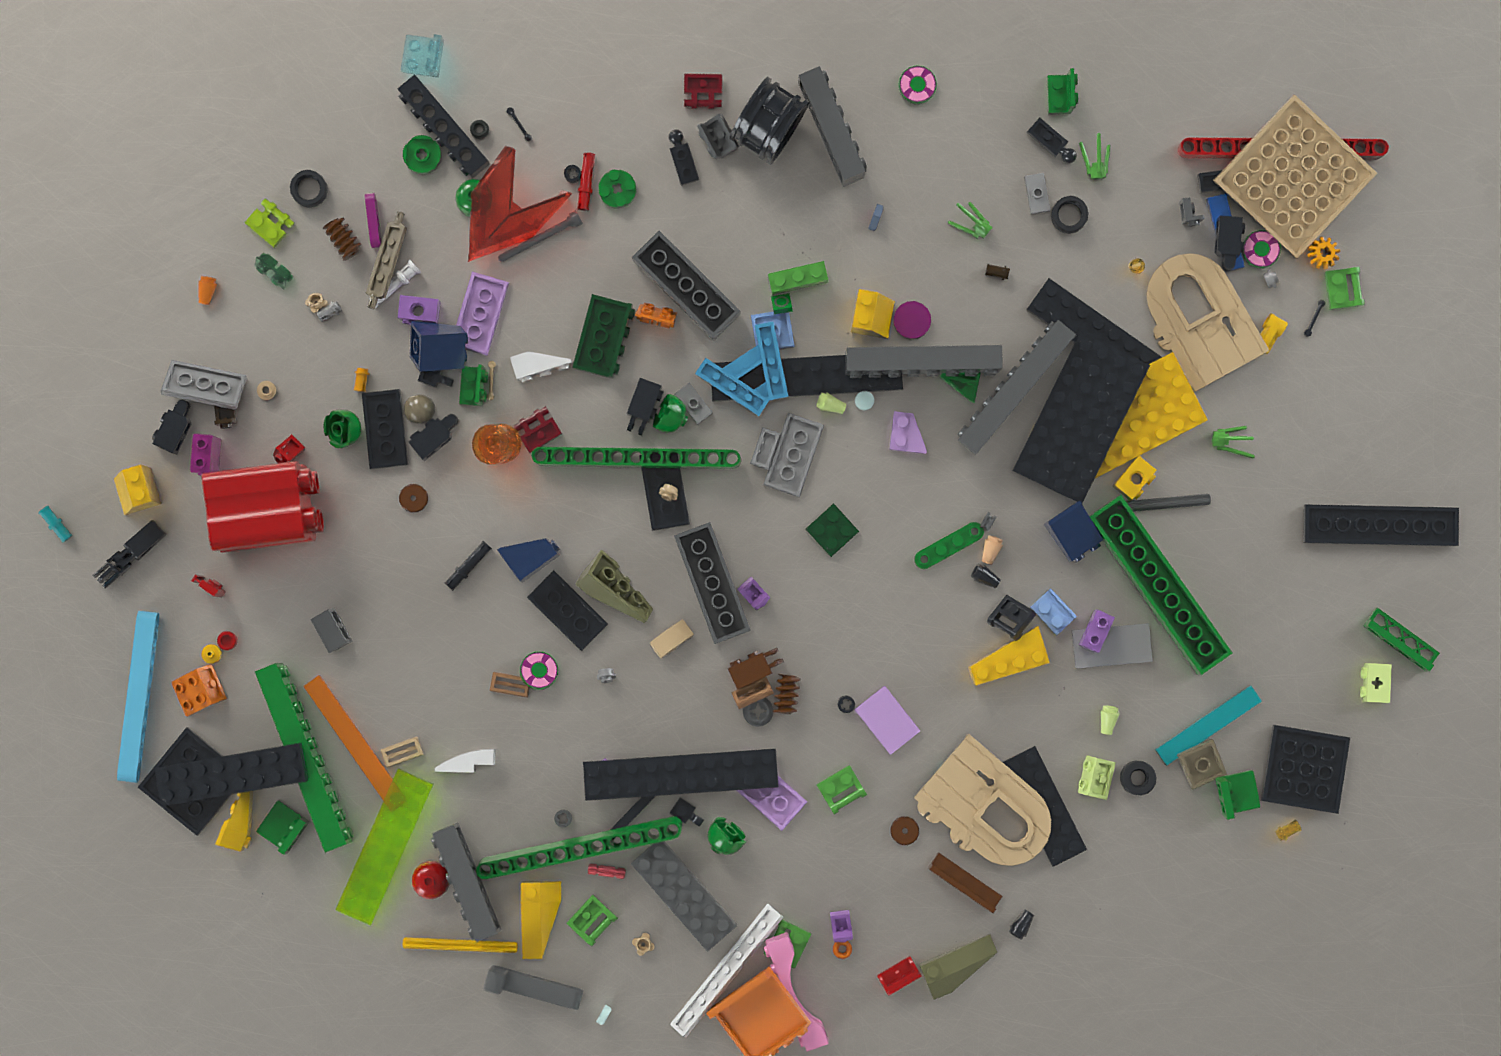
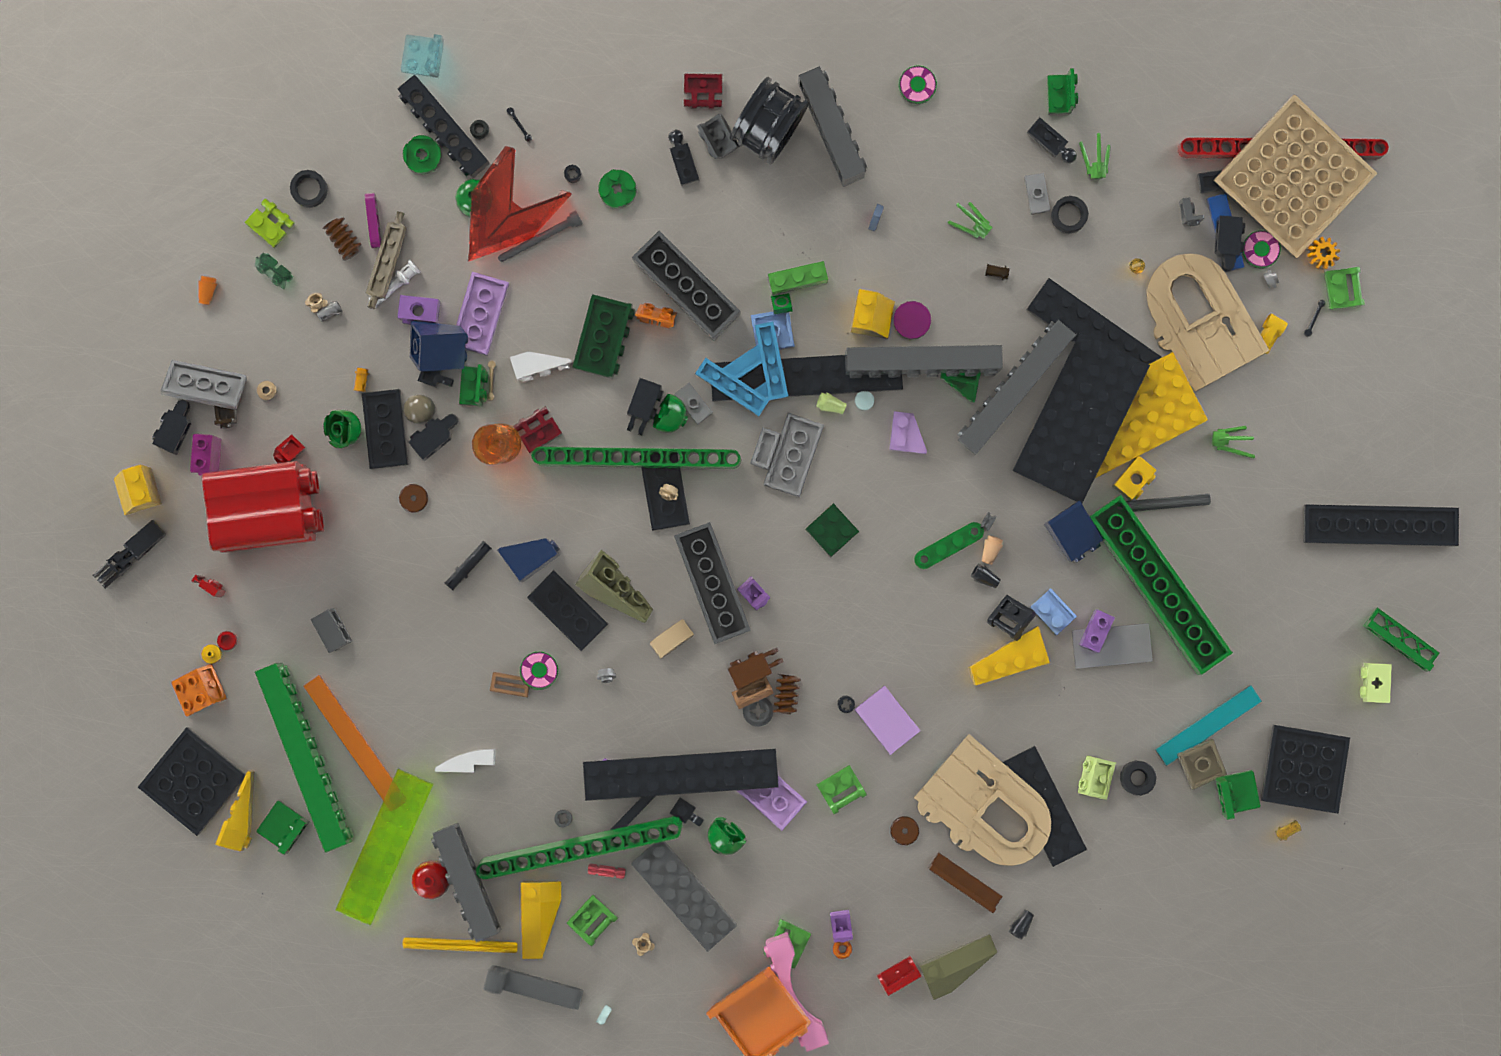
teal pin [38,506,73,543] -> none
medium azure beam [117,610,159,783] -> none
black plate [155,743,308,806] -> none
tan tile [381,736,424,768] -> none
red pin [577,152,596,211] -> none
white plate [670,904,783,1038] -> none
yellowish green cone [1100,705,1120,735] -> none

